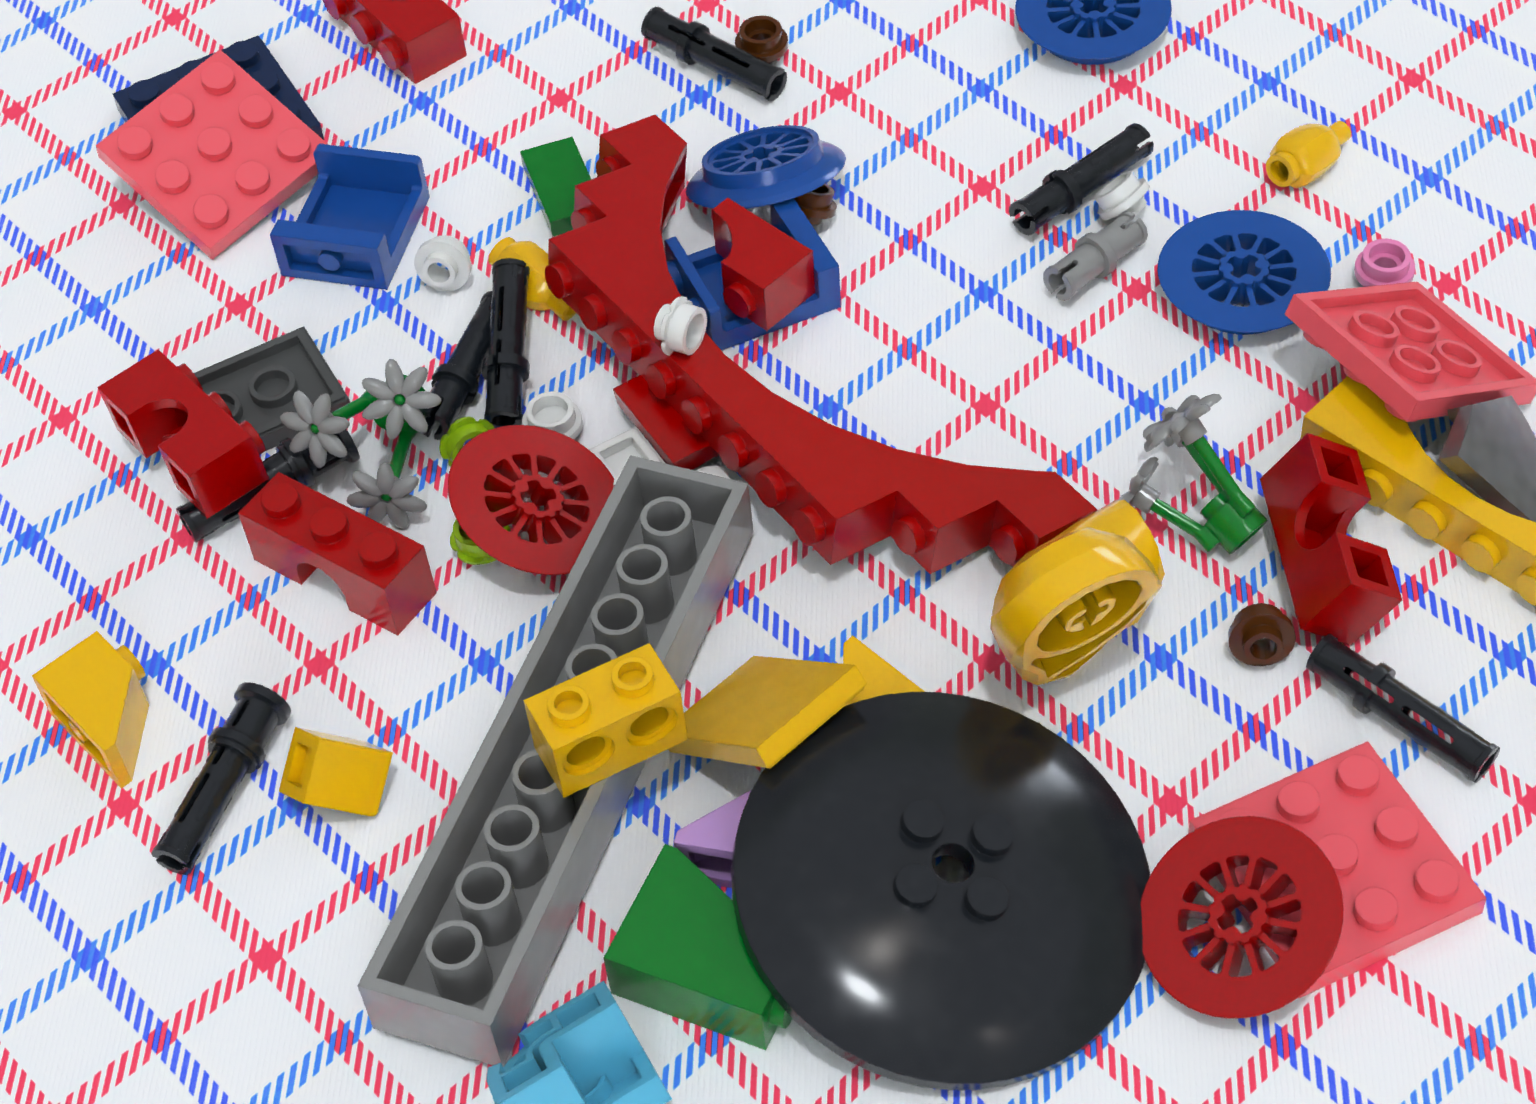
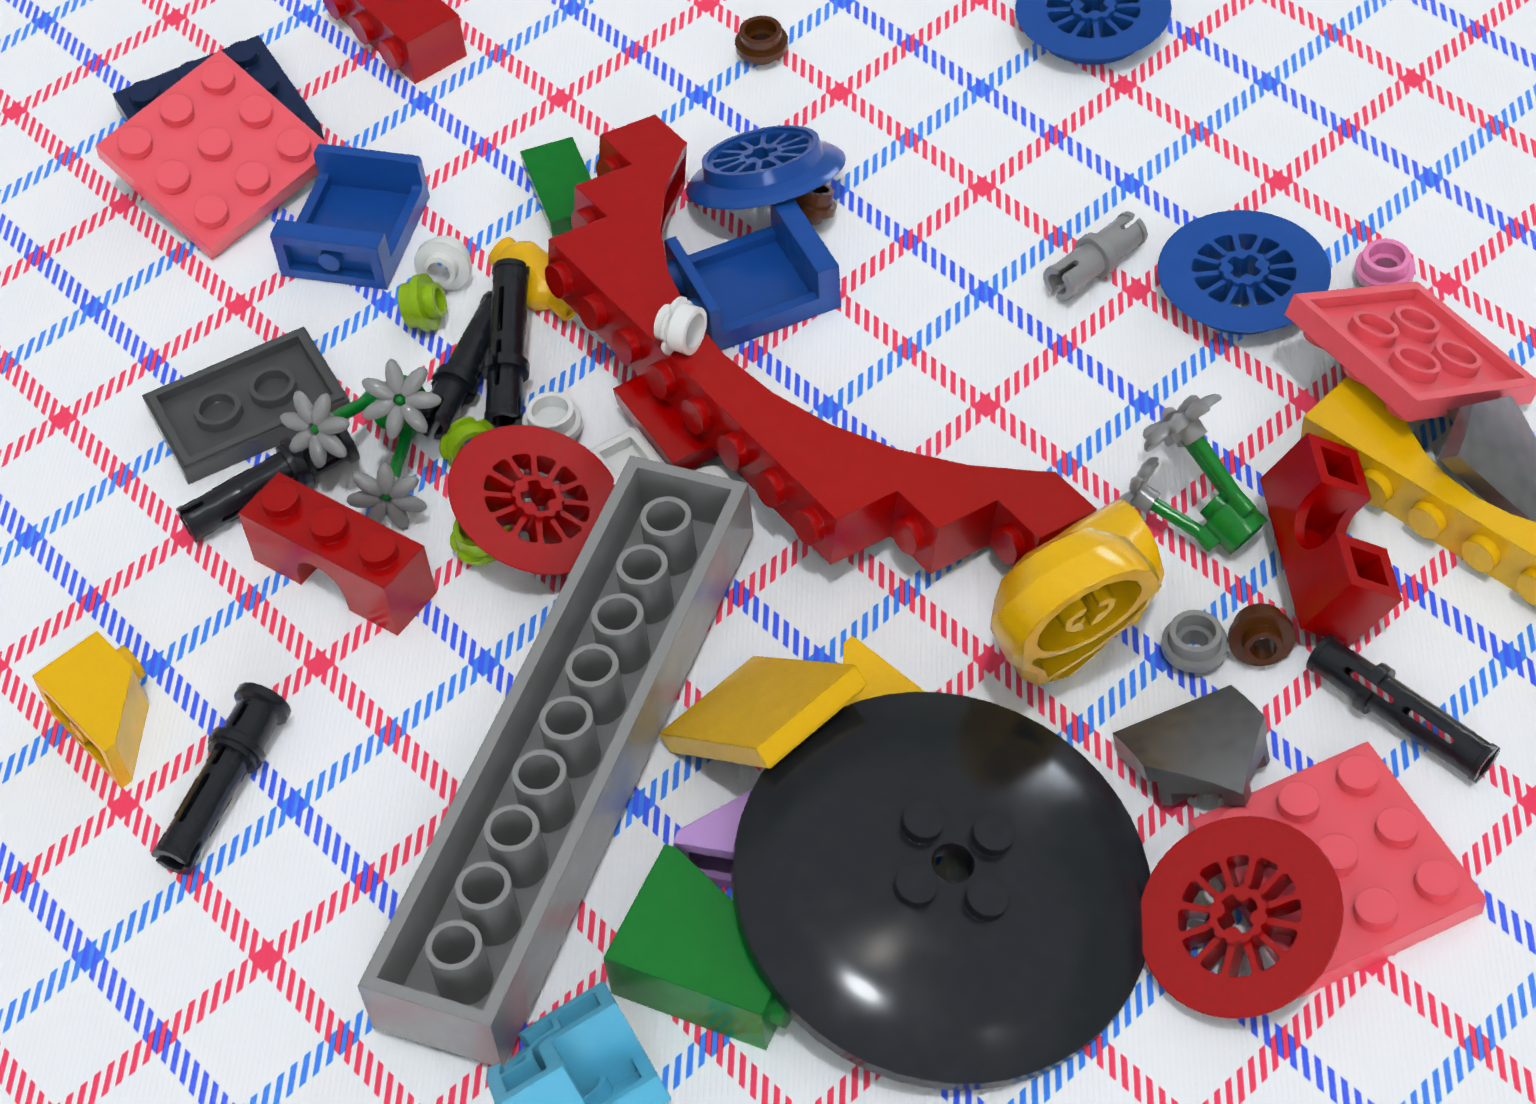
red arch [97,349,269,519] -> none
yellow panel [278,727,393,817] -> none
yellow brick [523,643,688,798] -> none
black pin [641,6,787,101] -> none
red arch [712,198,815,331] -> none
black pin [1009,123,1154,235] -> none
white plate [1094,170,1150,221] -> none
yellow plant [1266,121,1351,189] -> none
none -> lime plate [398,273,447,332]
none -> flat silver slope [1112,685,1270,806]
none -> light grey plate [1161,610,1228,673]

